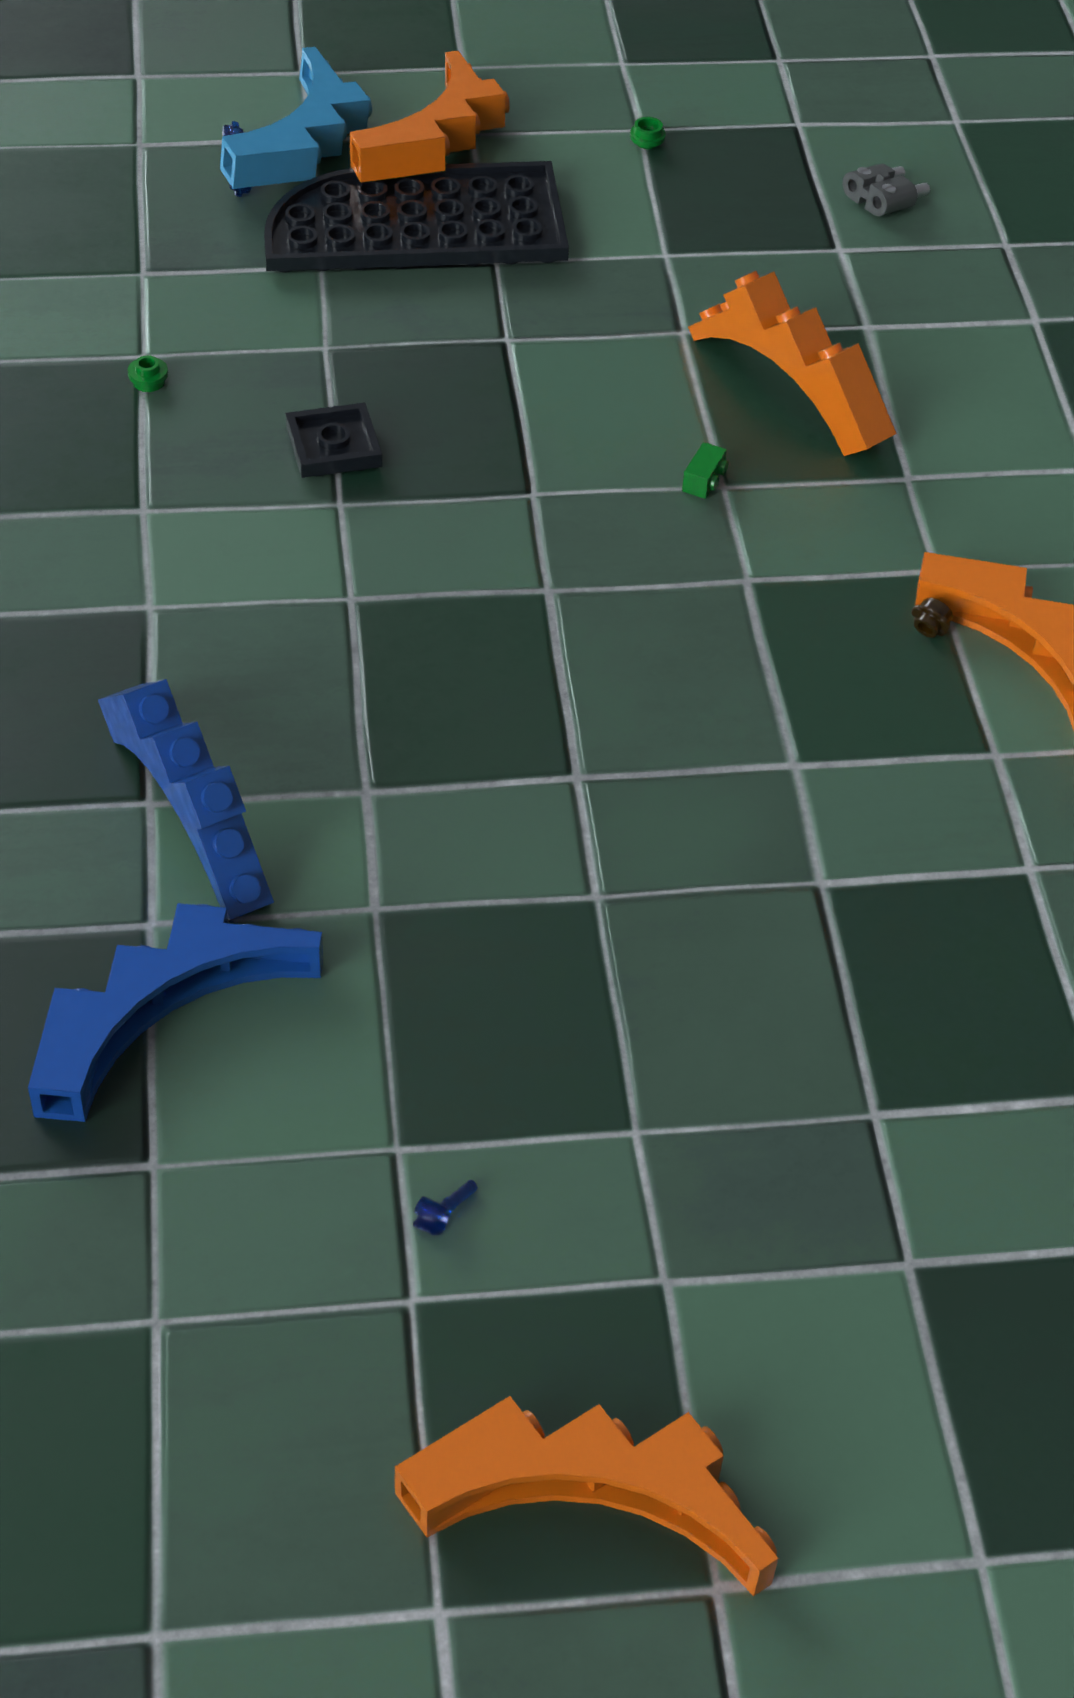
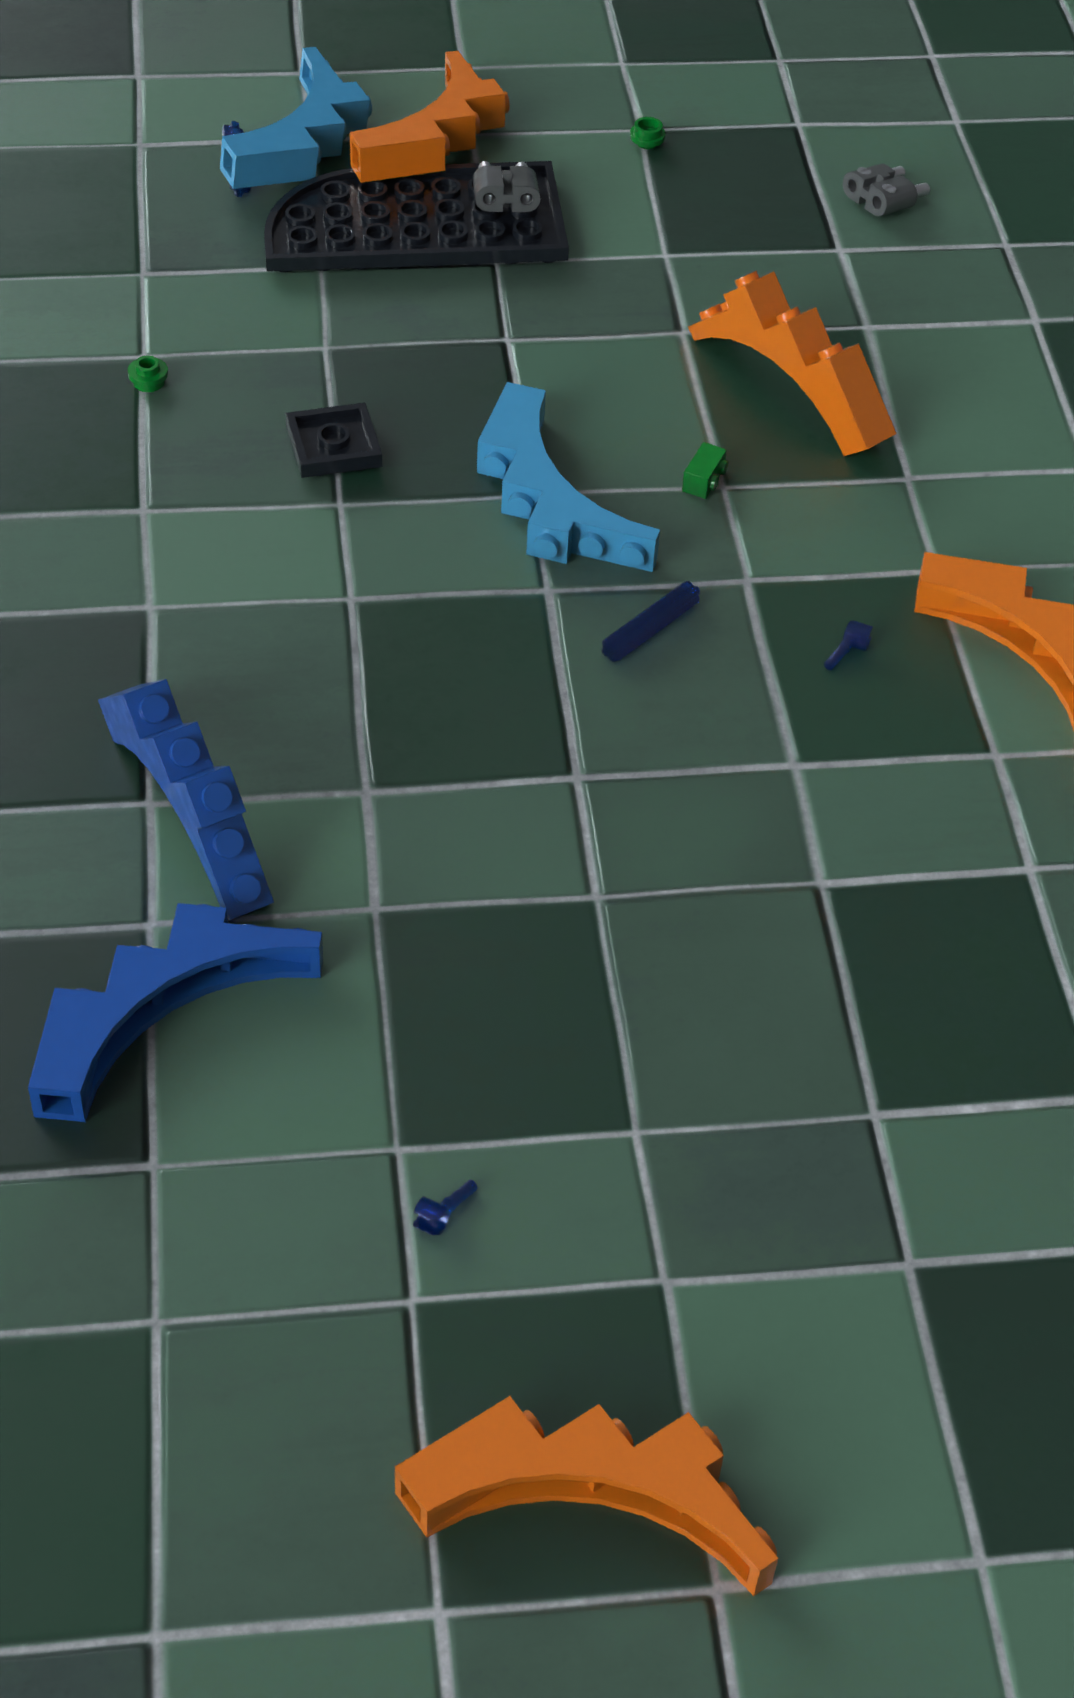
dark brown plate [911,598,953,638] -> none
none -> dark grey piece [473,161,541,212]
none -> dark azure arch [477,382,660,572]
none -> clear blue axle [601,581,701,662]
none -> clear blue hand [824,621,873,670]

